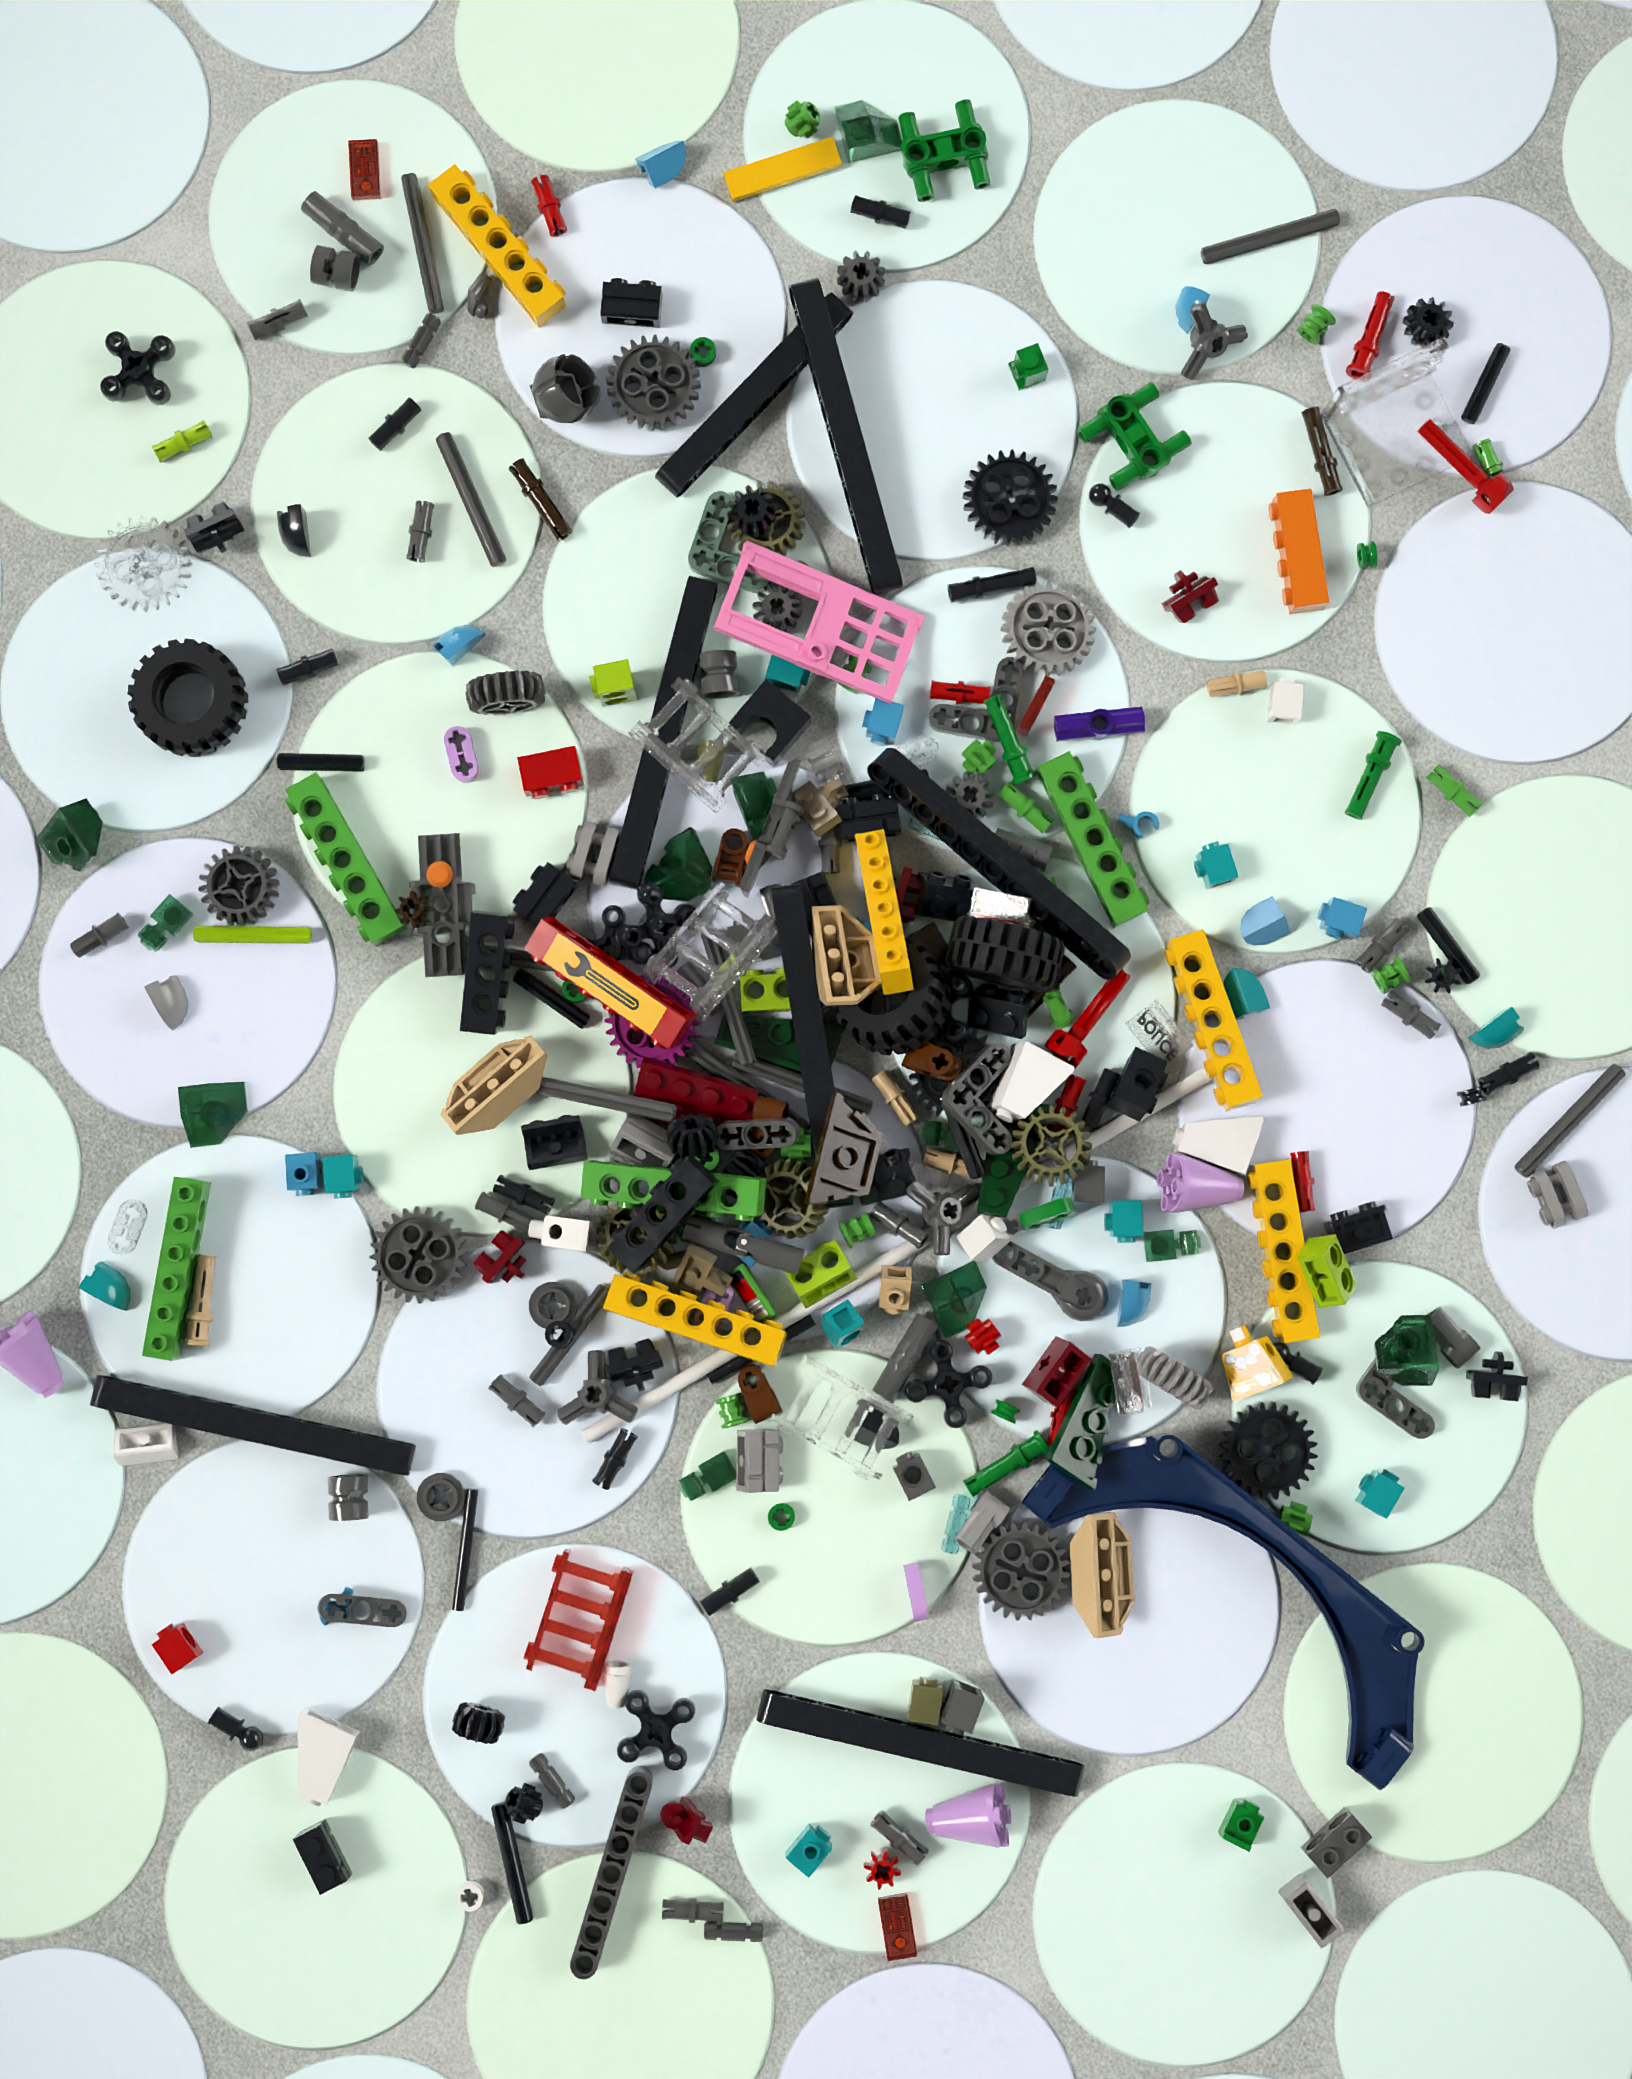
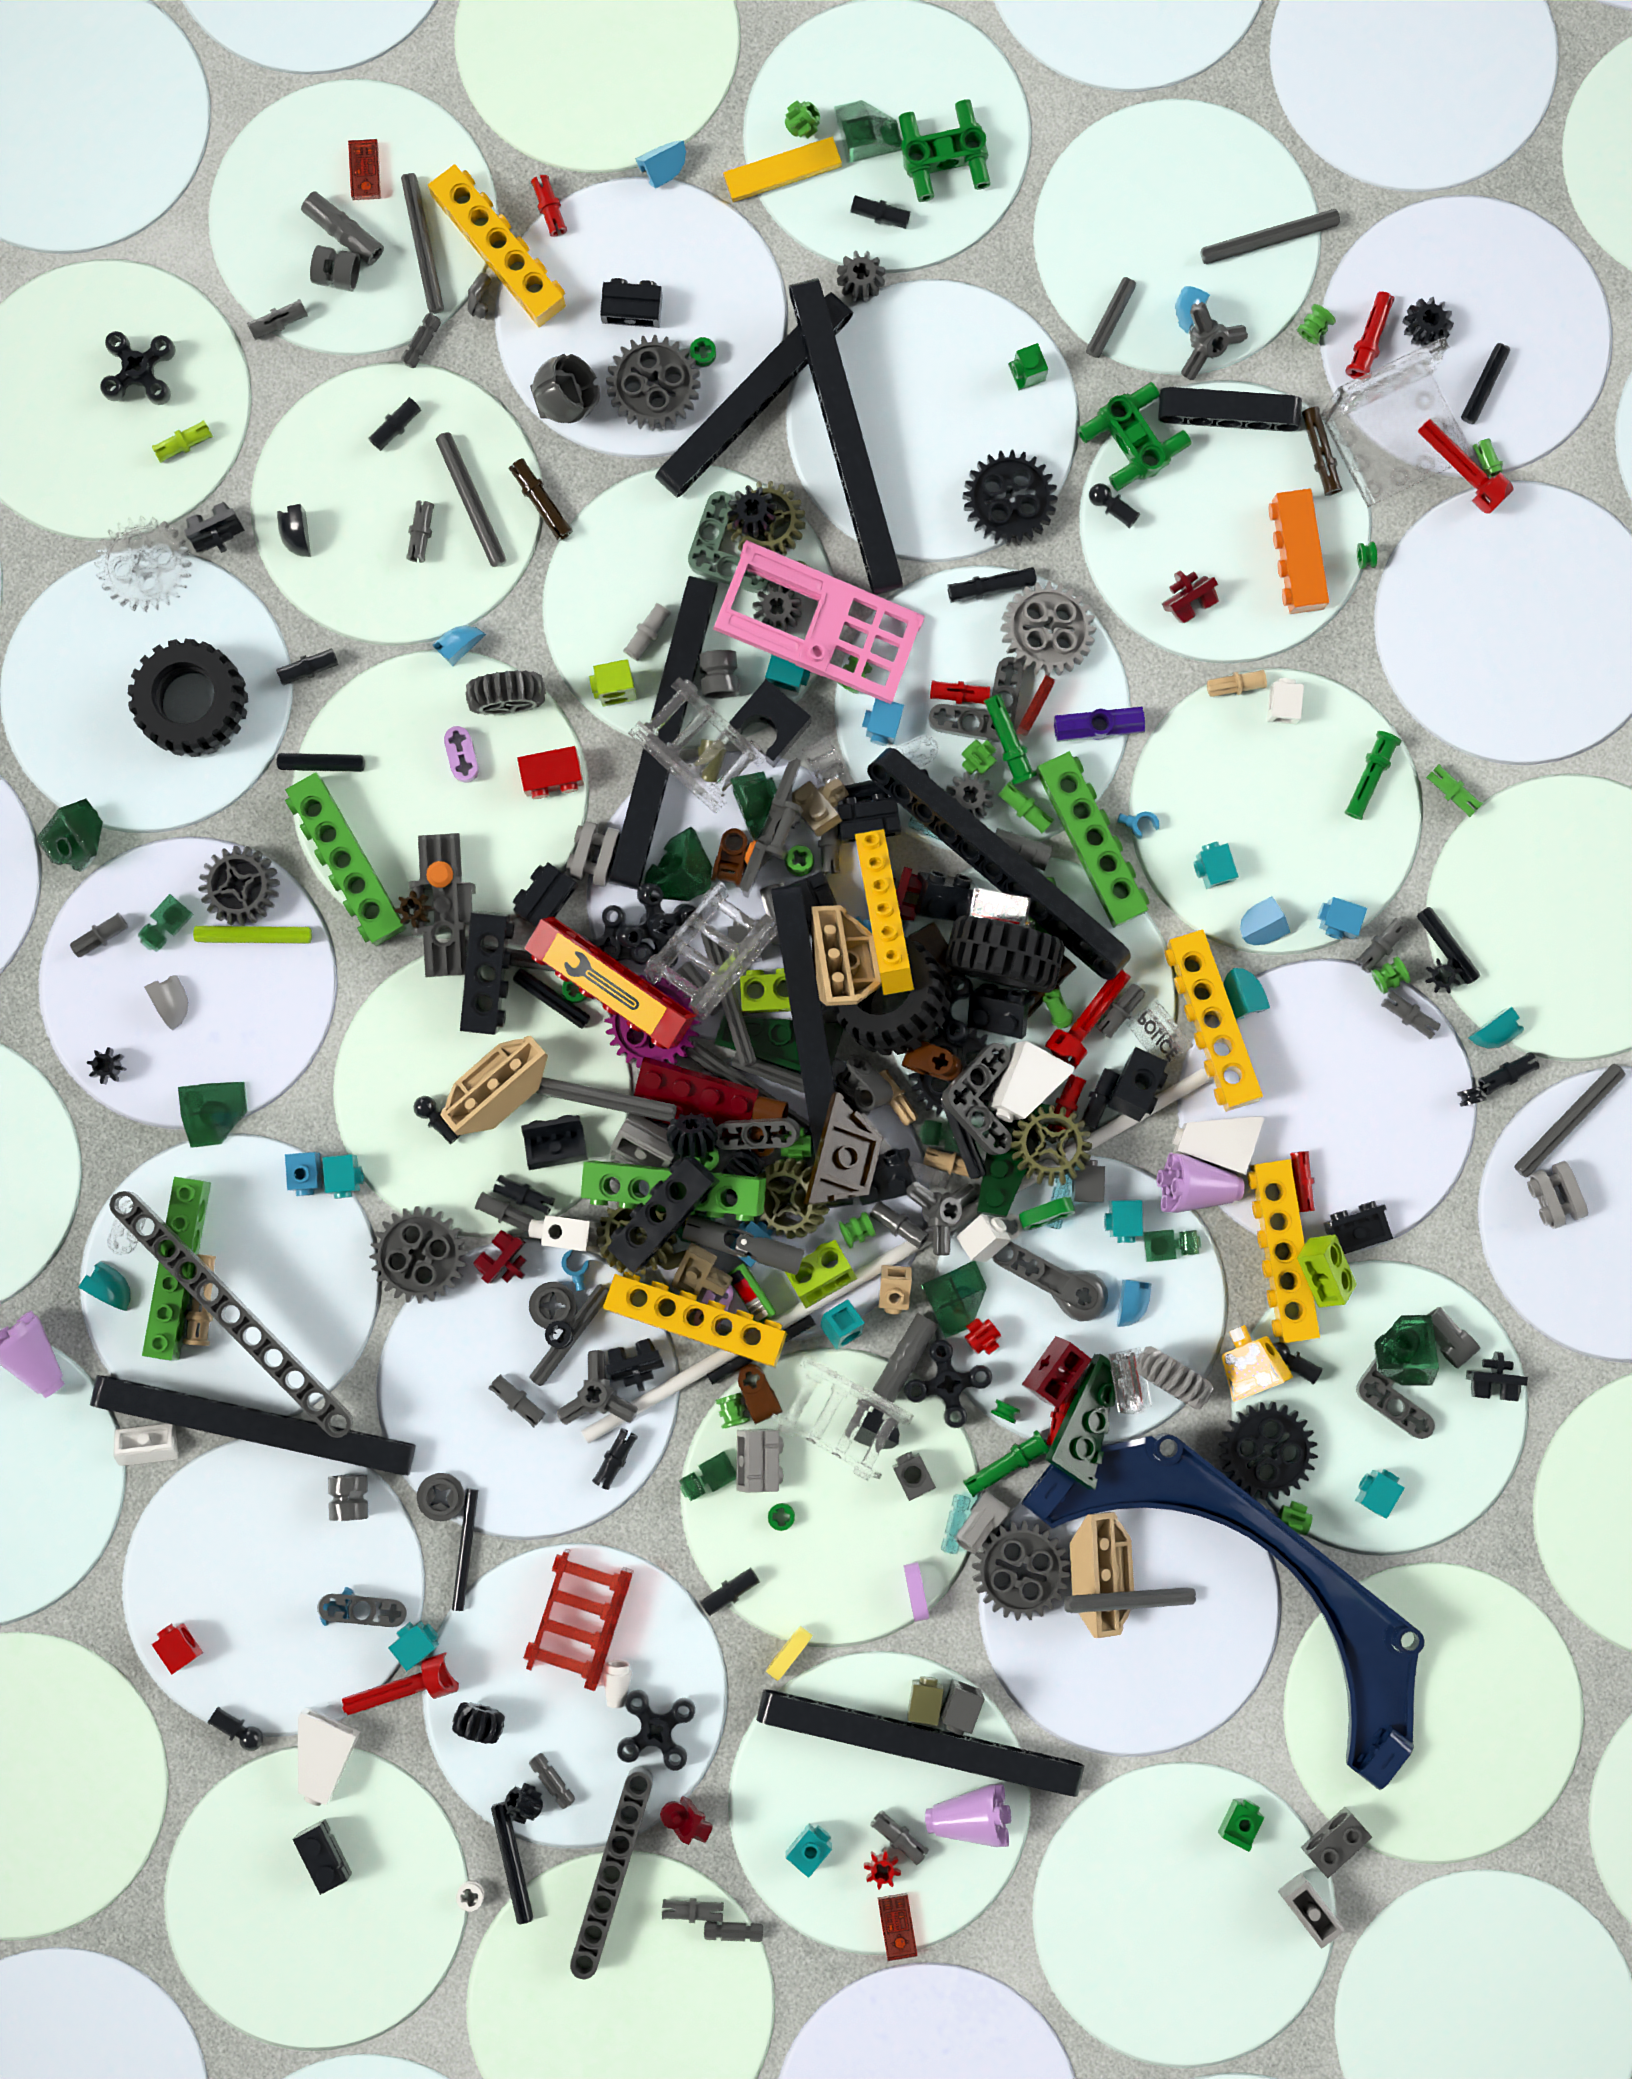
none -> black gear [87,1047,127,1085]
none -> dark grey beam [109,1191,354,1438]
none -> red piece [342,1652,459,1716]
none -> teal brick [388,1621,439,1672]
none -> black pin [413,1095,461,1145]
none -> dark azure piece [561,1250,589,1291]
none -> light grey pin [623,602,671,662]
none -> light yellow beam [765,1626,813,1681]
none -> bright green bush [785,845,814,877]
none -> dark grey piece [835,1055,893,1112]
none -> dark grey axle [1064,1587,1196,1613]
none -> dark grey axle [1086,277,1136,358]
none -> dark grey axle [1096,984,1146,1039]
none -> black beam [1158,387,1302,432]

